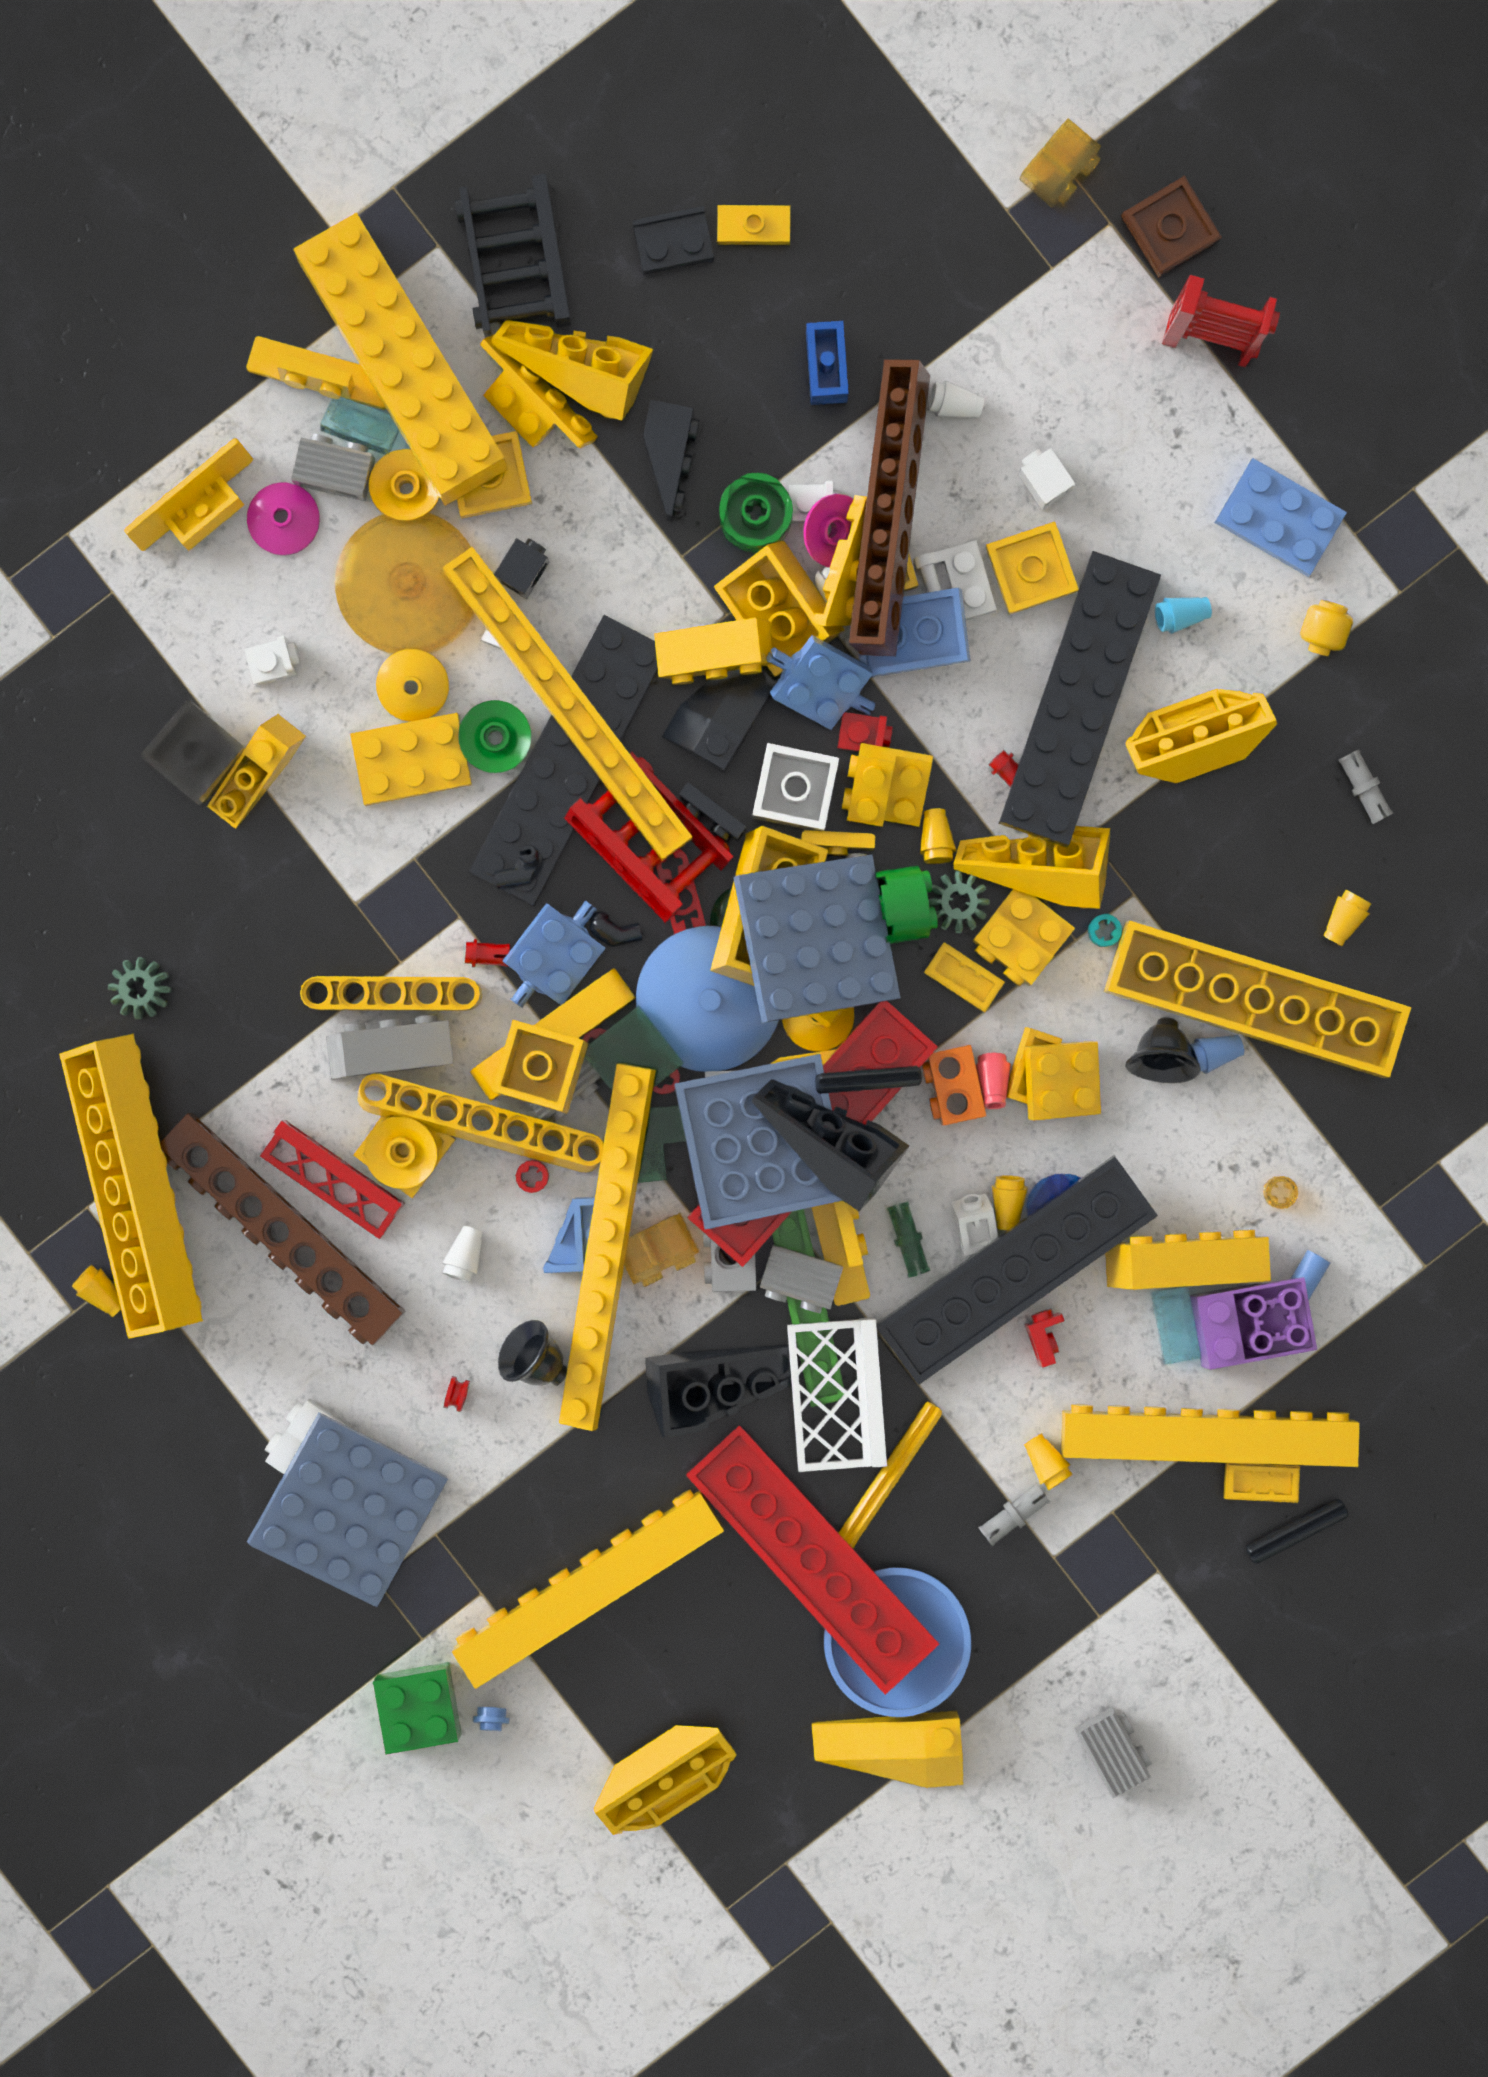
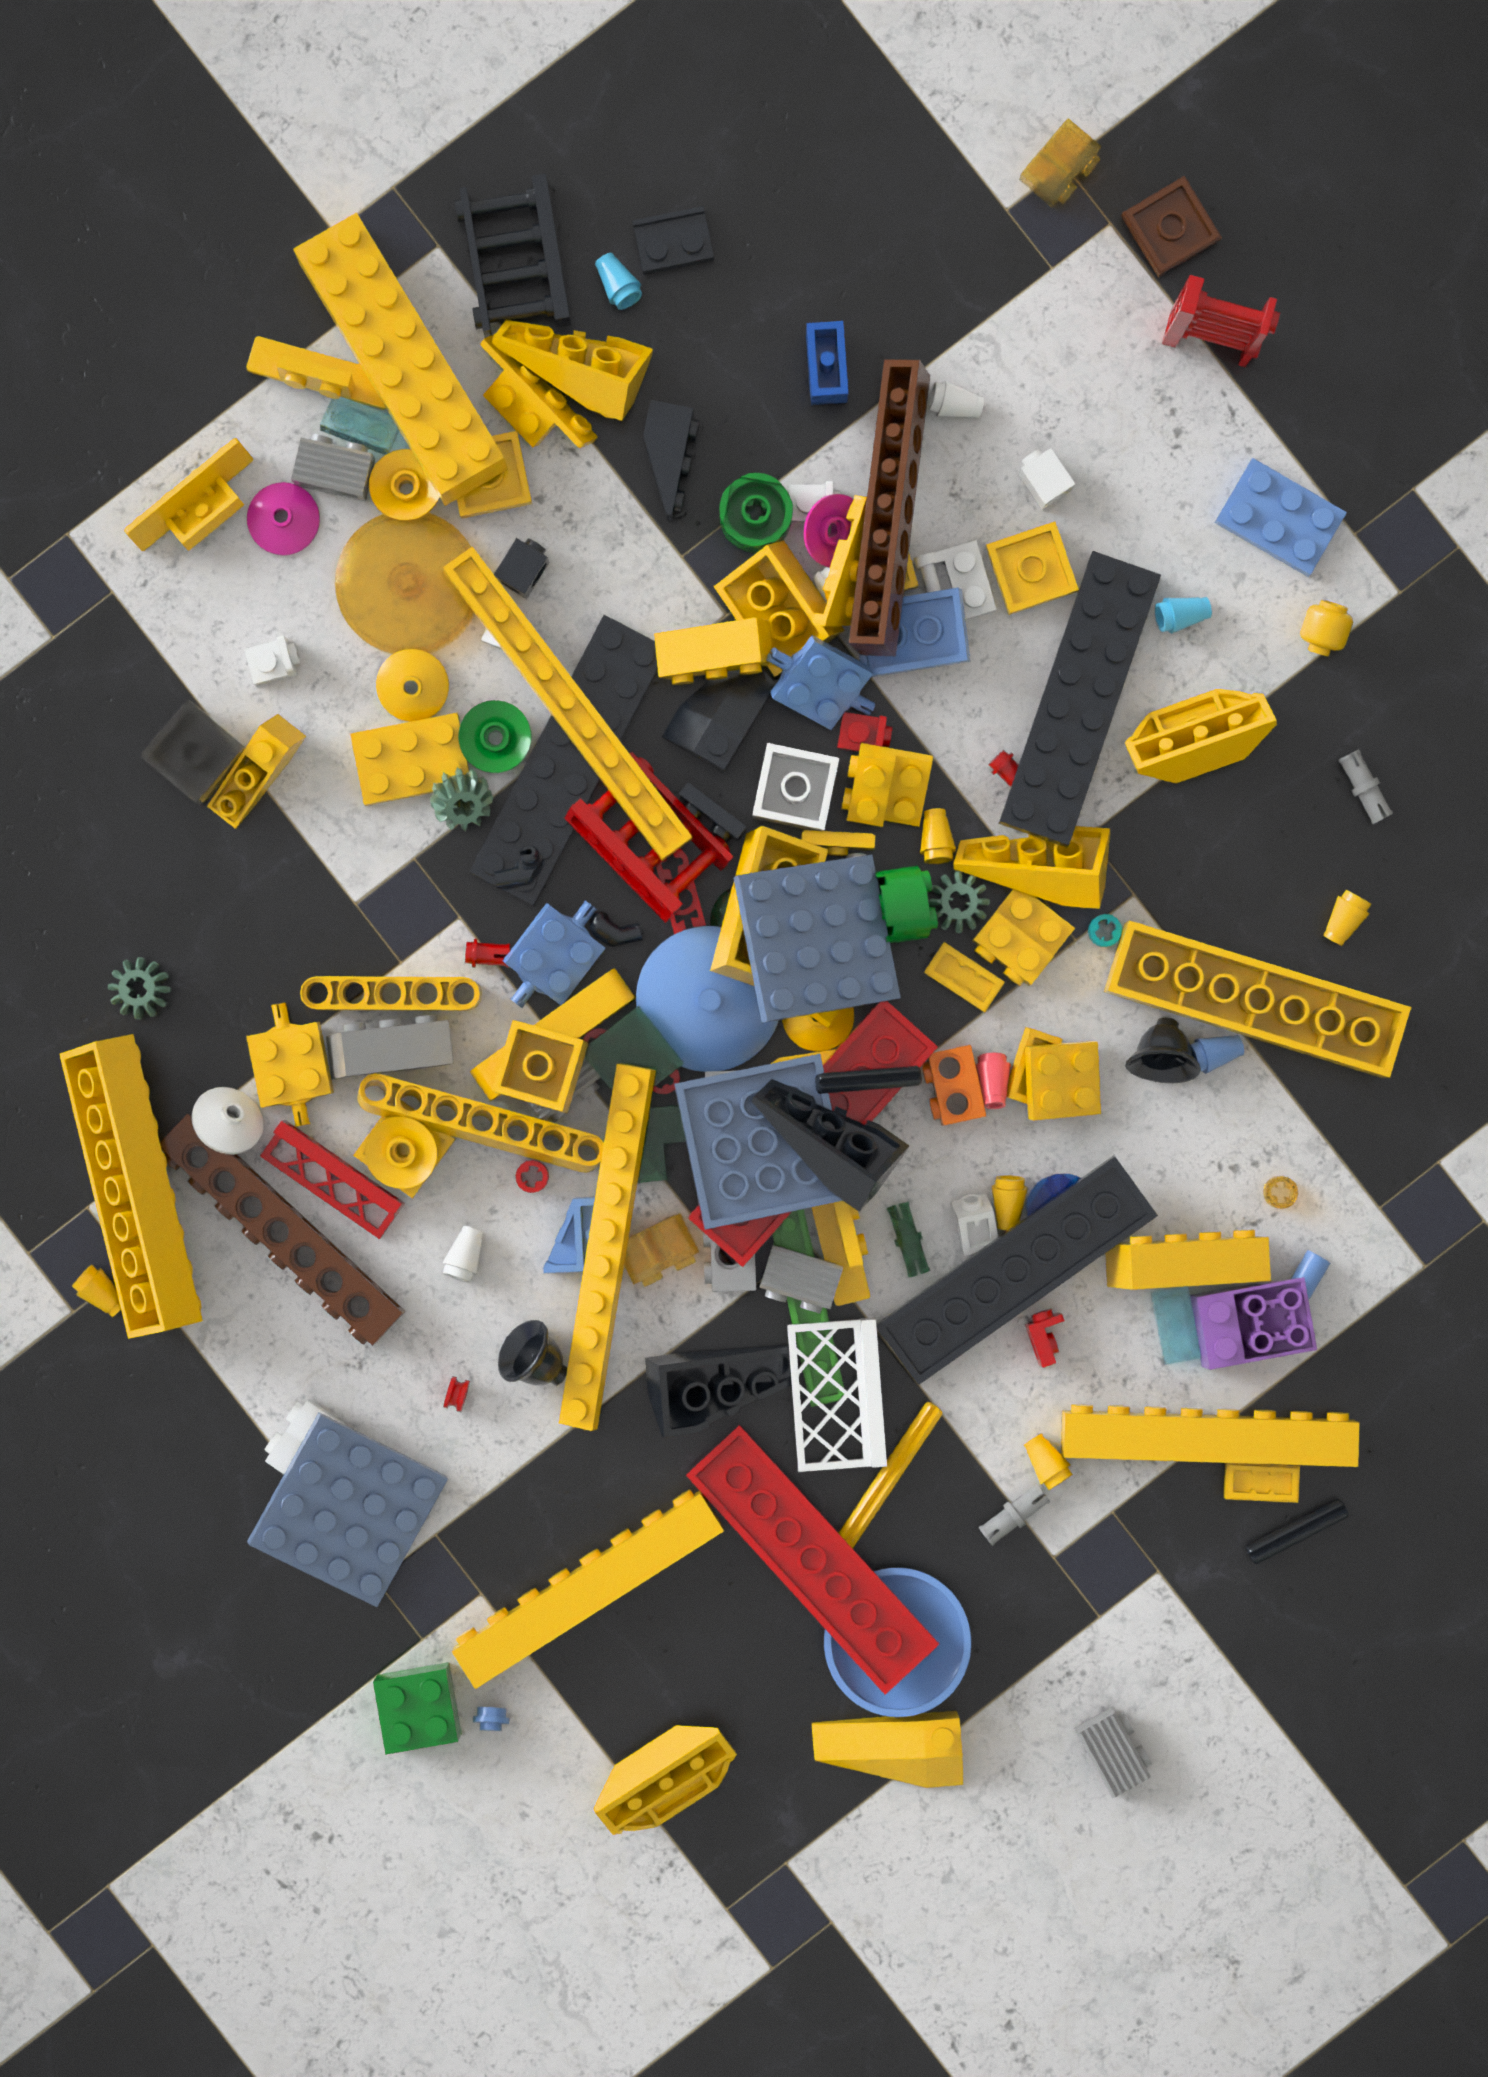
yellow plate [717,205,790,245] -> none
none -> white dish [192,1087,263,1155]
none -> yellow plate [246,1003,334,1127]
none -> sand green gear [430,767,493,832]
none -> medium azure cone [595,253,642,310]

